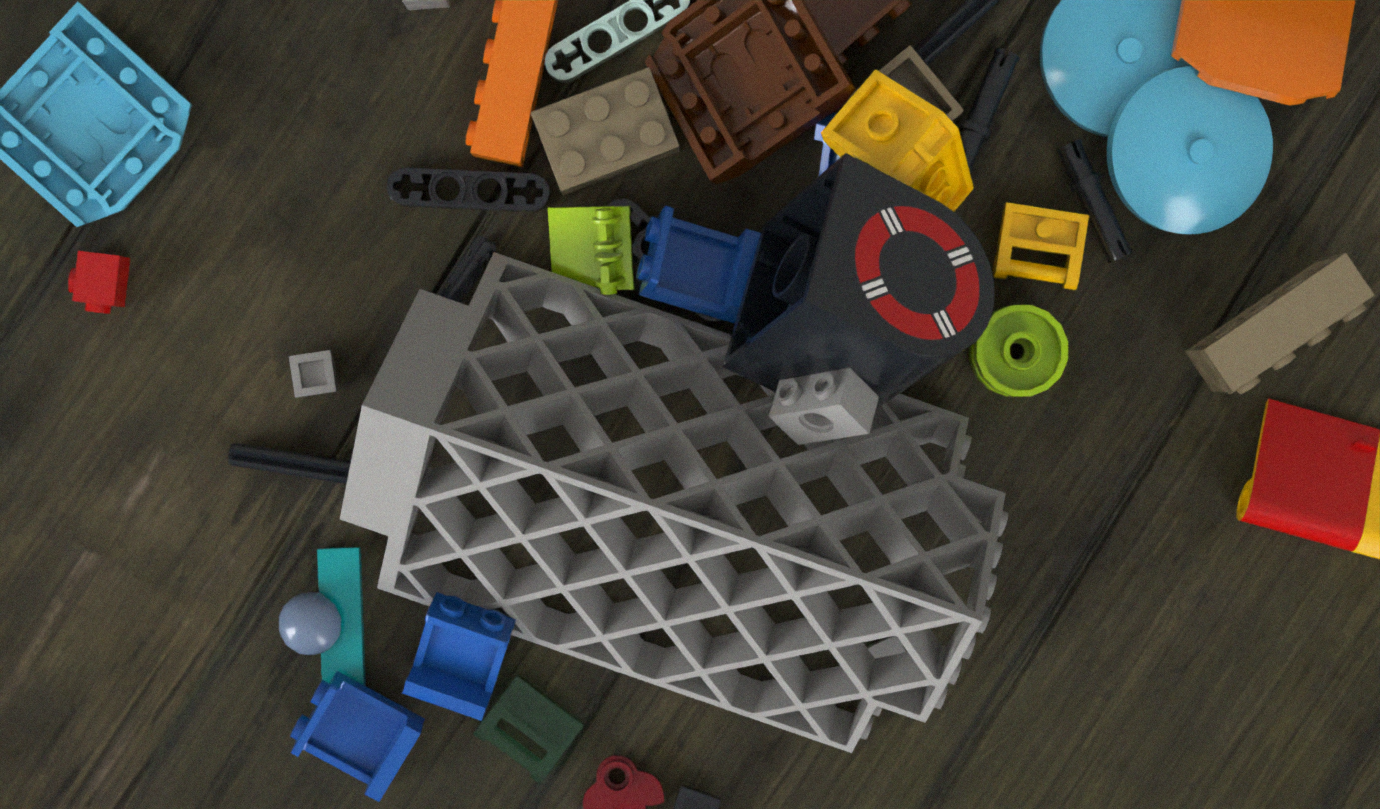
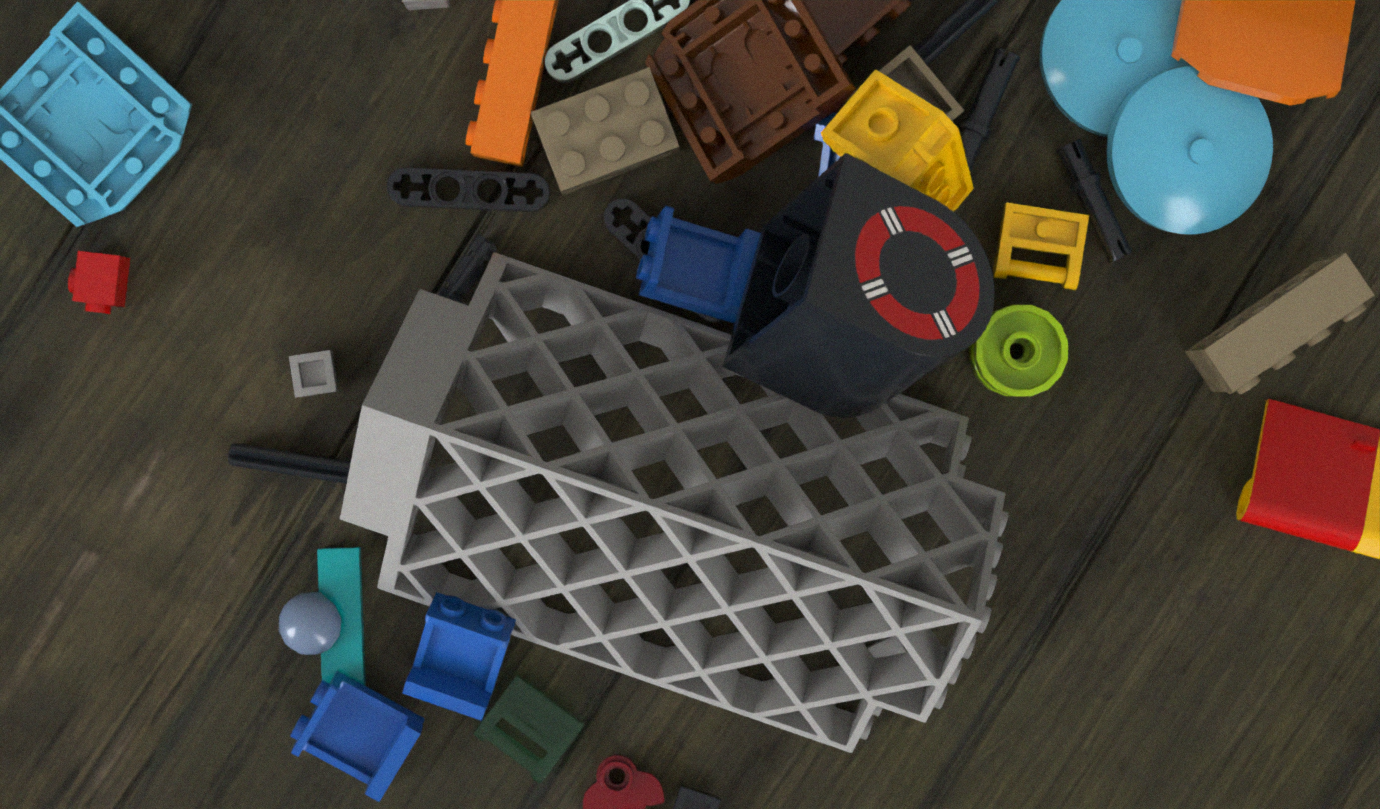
lime hinge [548,206,634,295] -> none
light grey brick [769,368,879,445] -> none

